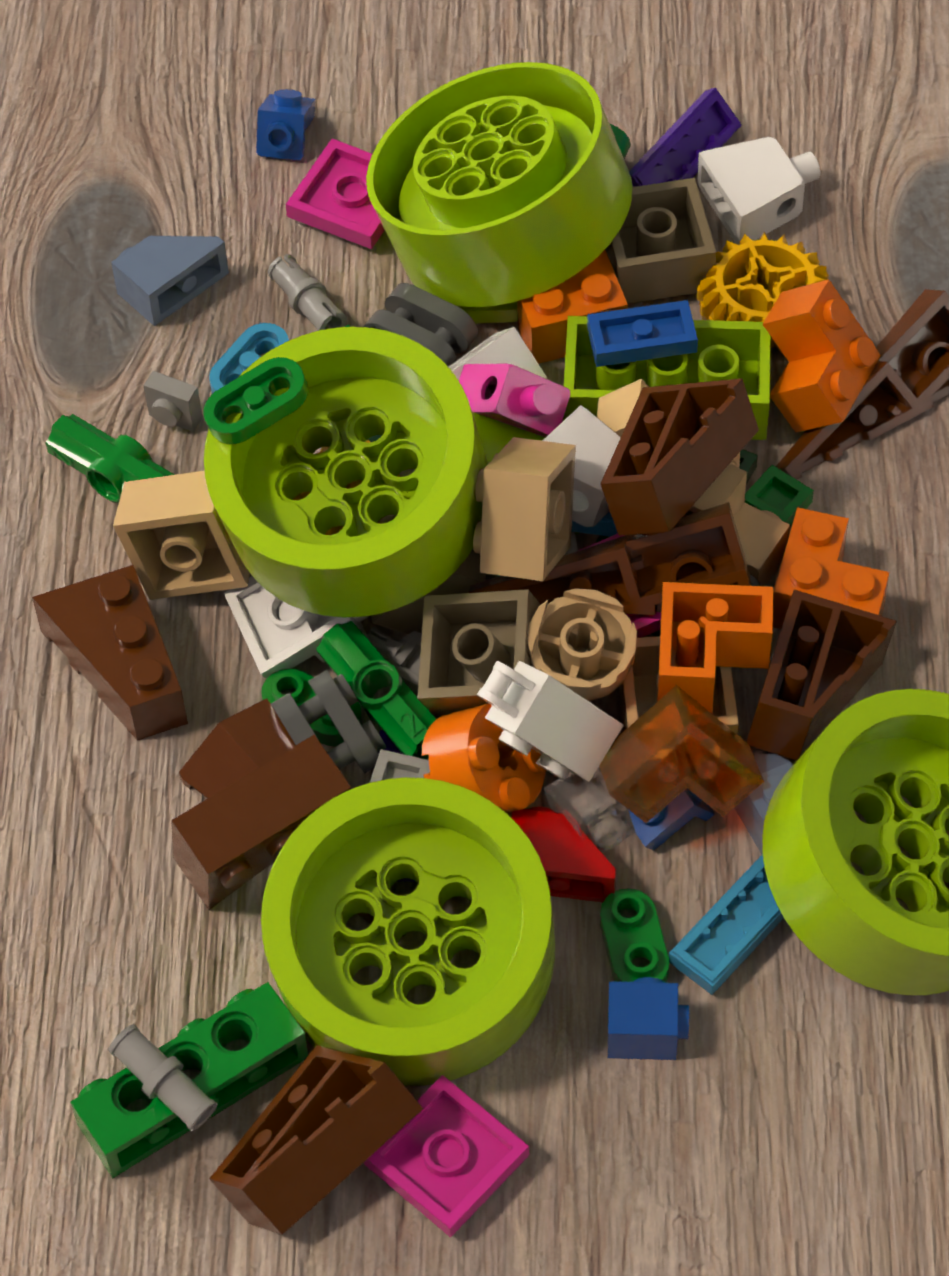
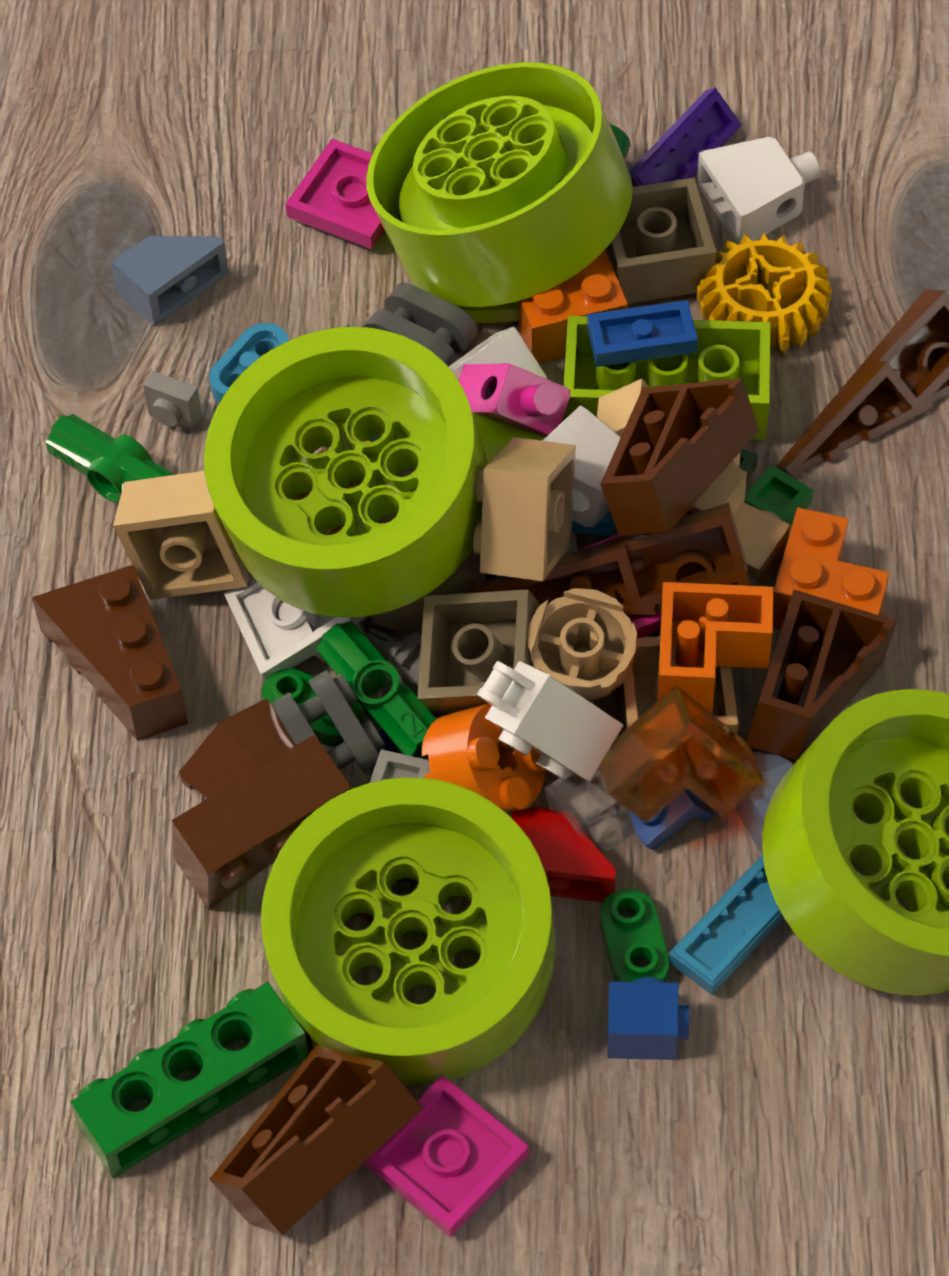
light grey pin [108,1024,217,1131] -> none
green plate [203,357,308,444] -> none
blue bracket [256,89,316,160] -> none
light grey pin [268,254,347,331] -> none
orange brick [762,279,881,433] -> none

